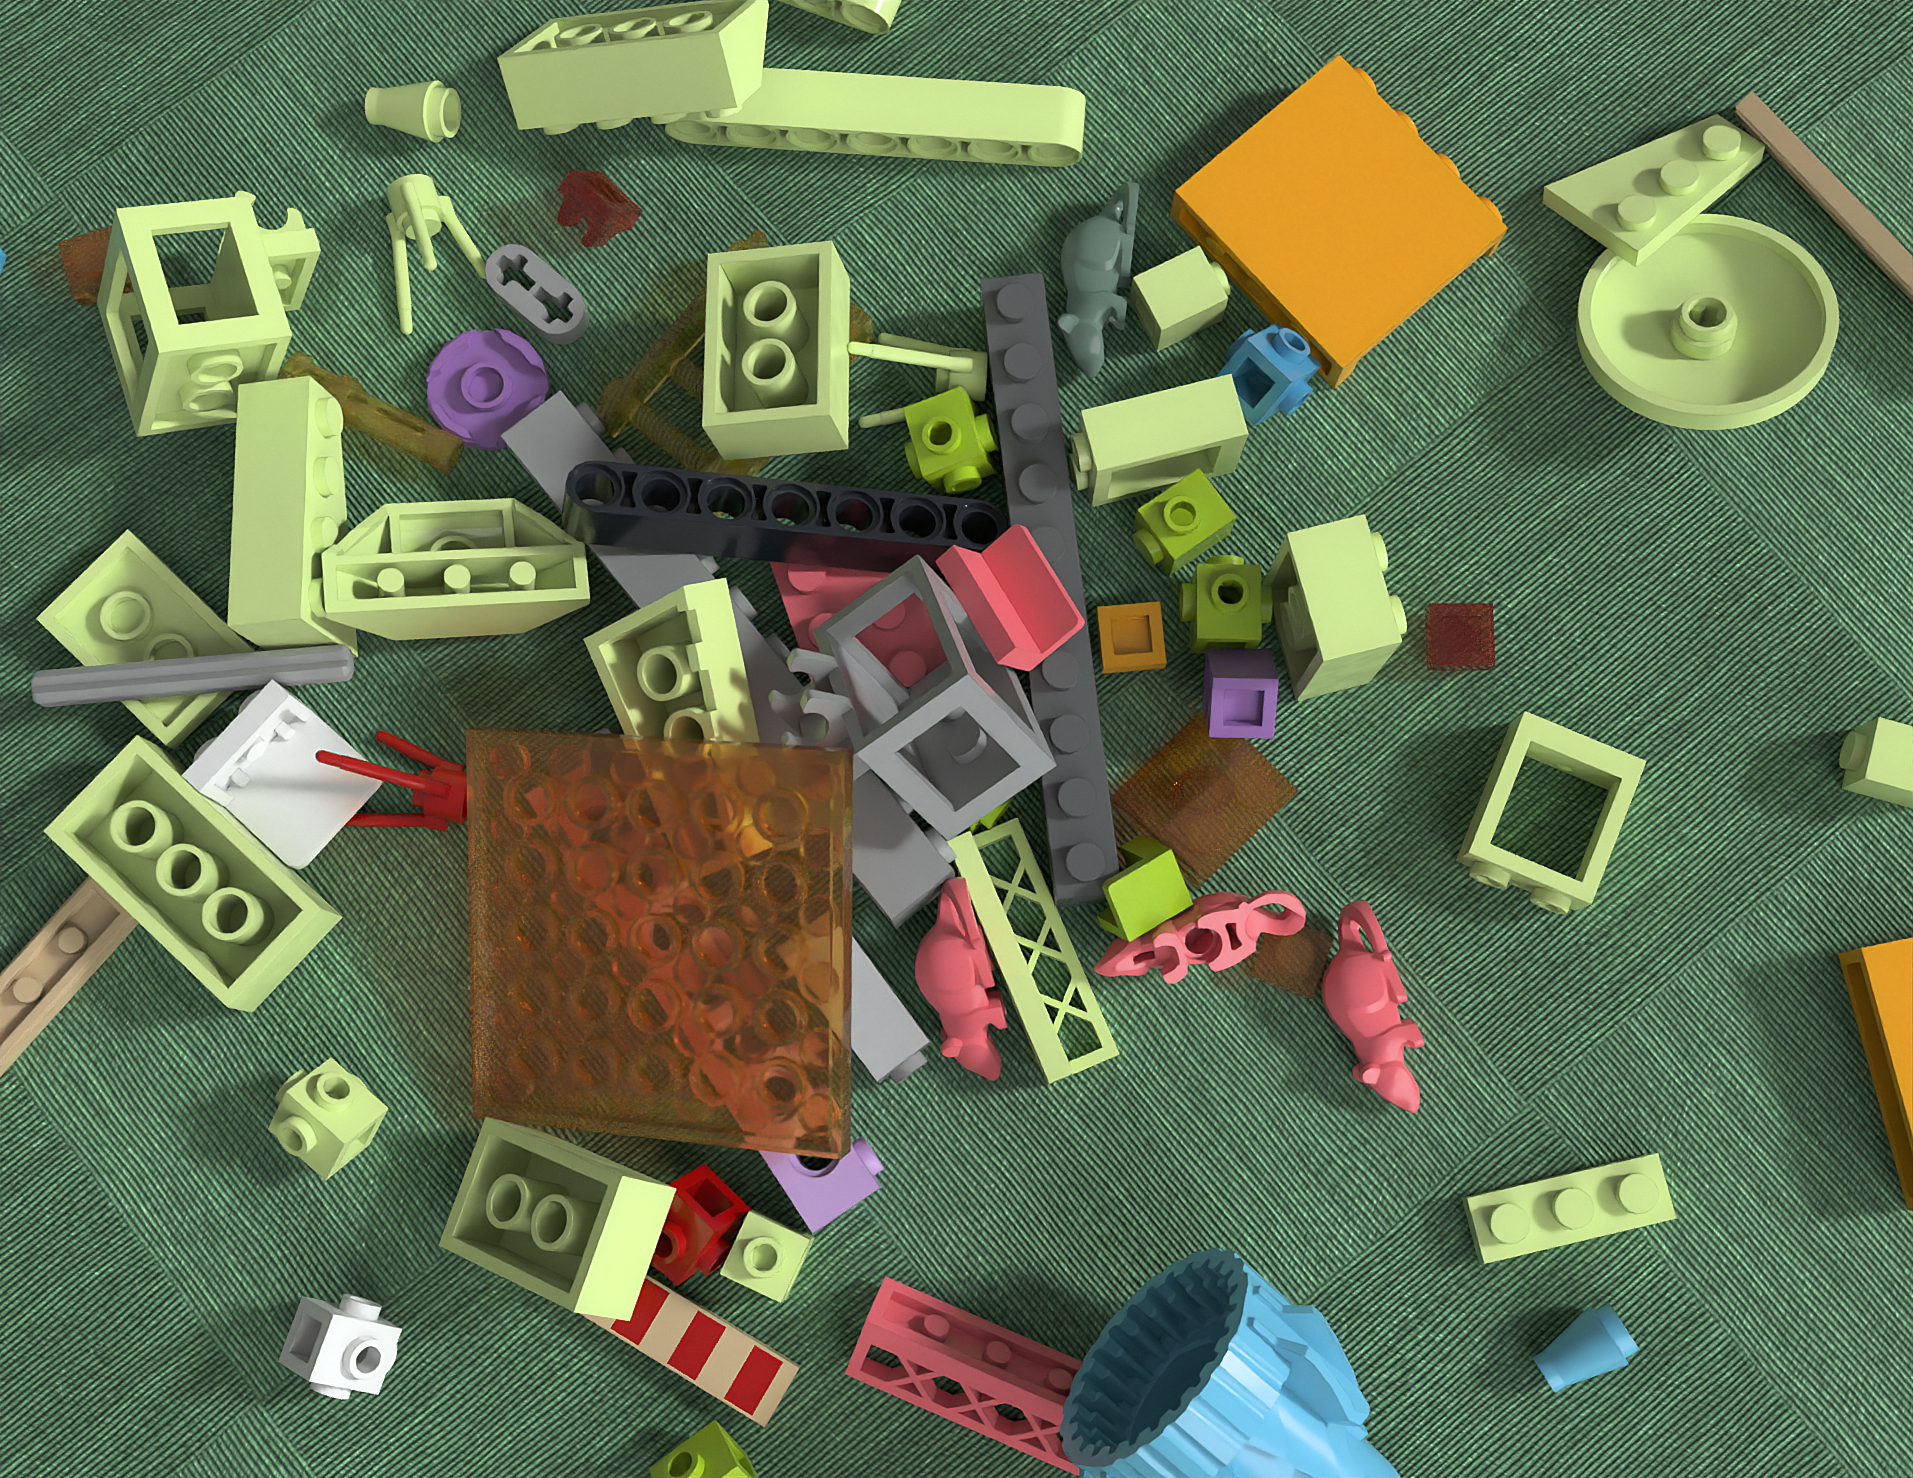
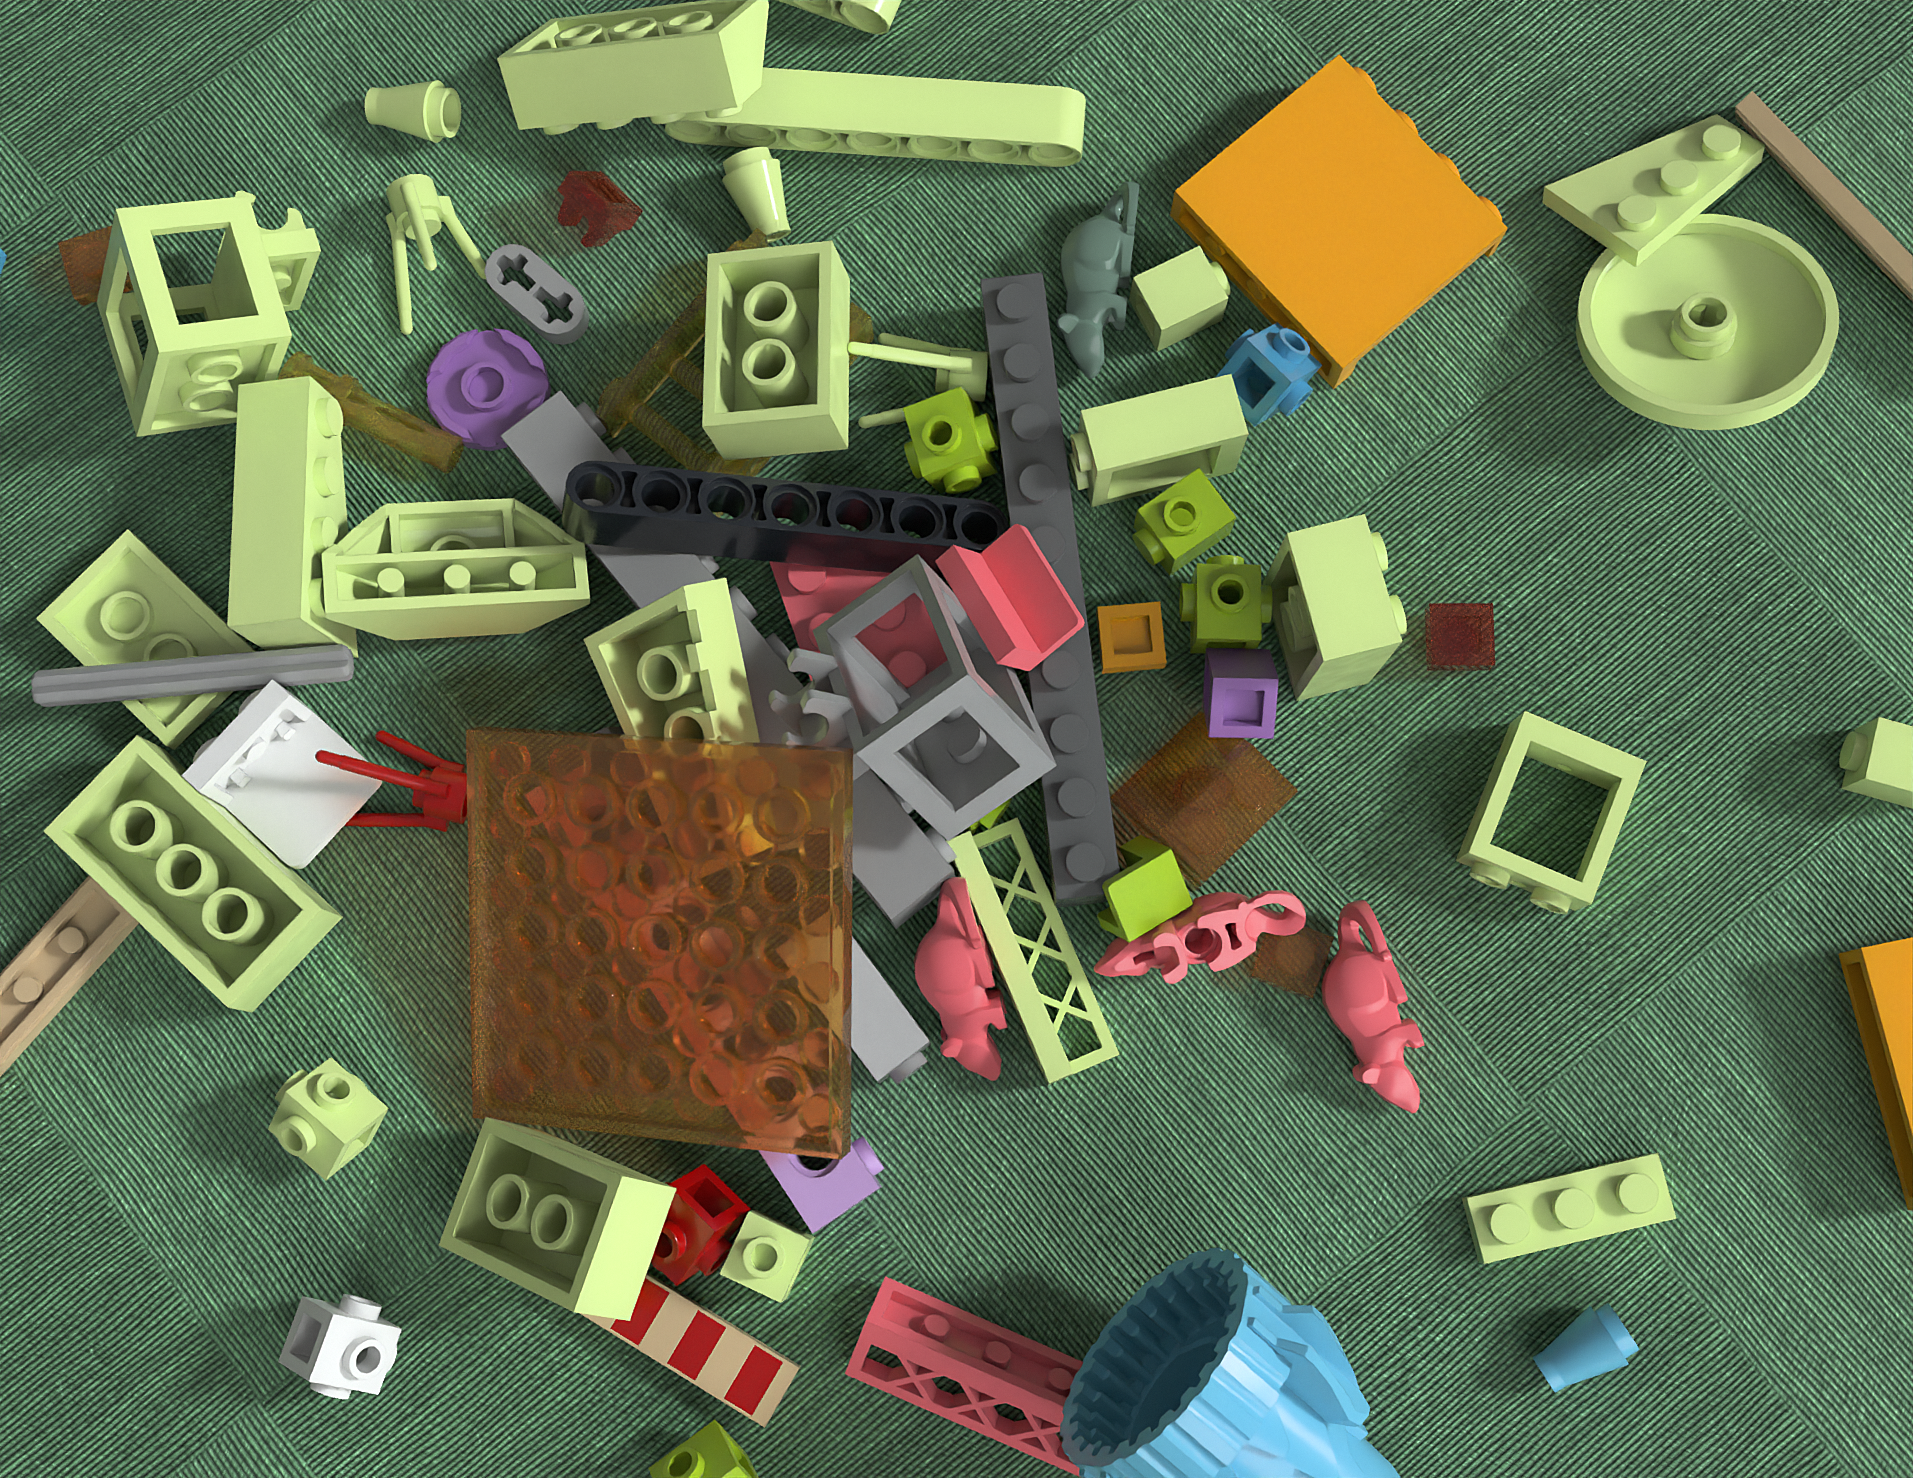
none -> yellowish green cone [722,147,791,244]

